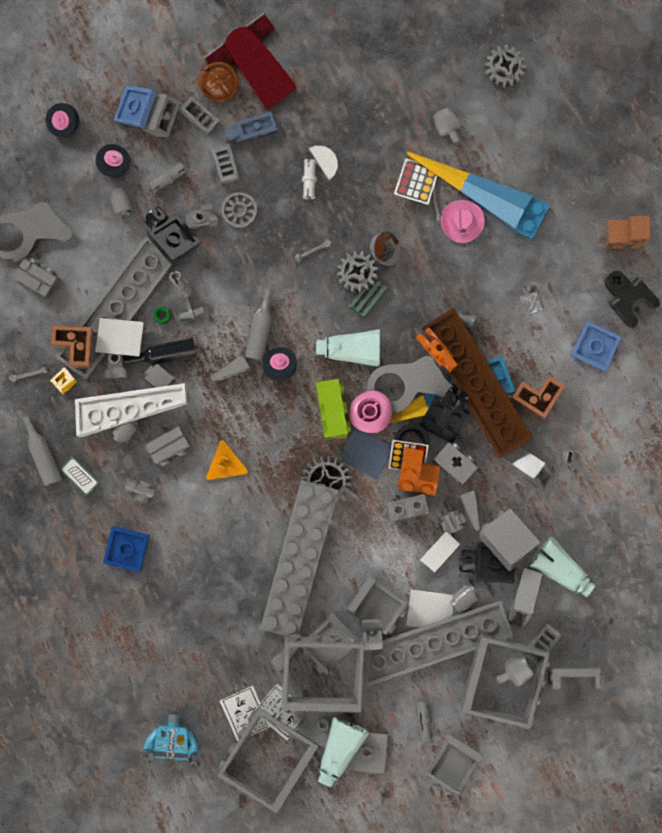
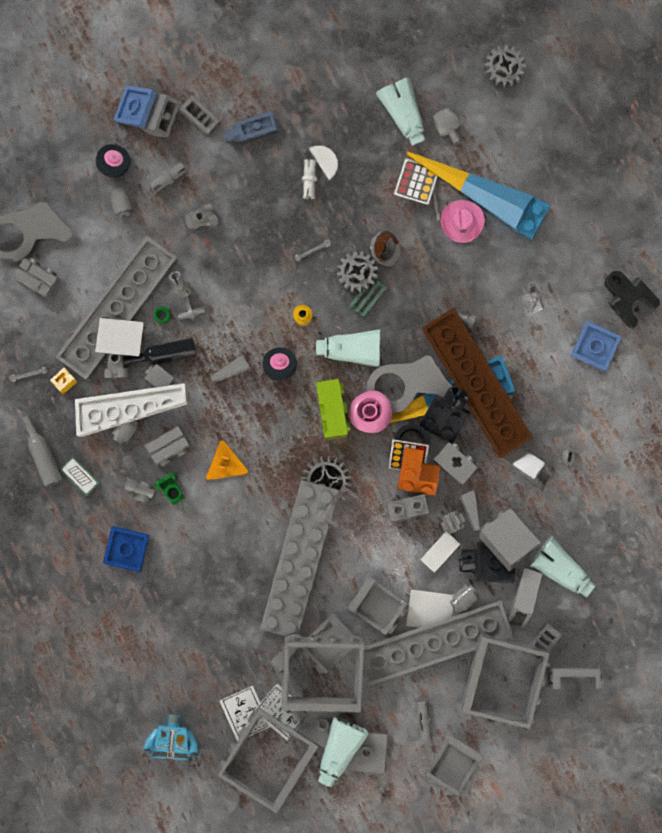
black wheel [46,103,80,138] -> none
nougat brick [51,325,94,369] -> none
black plate [144,206,201,264] -> none
dark orange piece [198,62,239,102] -> none
dark red slope [204,13,297,110] -> none
light grey slope [211,144,239,185] -> none
light grey wheel [221,192,257,228] -> none
light grey piece [245,289,273,362] -> none
sand blue sticker [338,428,391,479] -> none
light grey bracket [362,619,383,650] -> none
orange hinge [416,328,457,373] -> none
light grey piece [496,657,535,686] -> none
nougat brick [510,376,565,420] -> none
nougat brick [606,216,650,249] -> none
none -> green plate [154,471,185,506]
none -> yellow brick [293,305,312,326]
none -> light aqua piece [376,78,426,146]

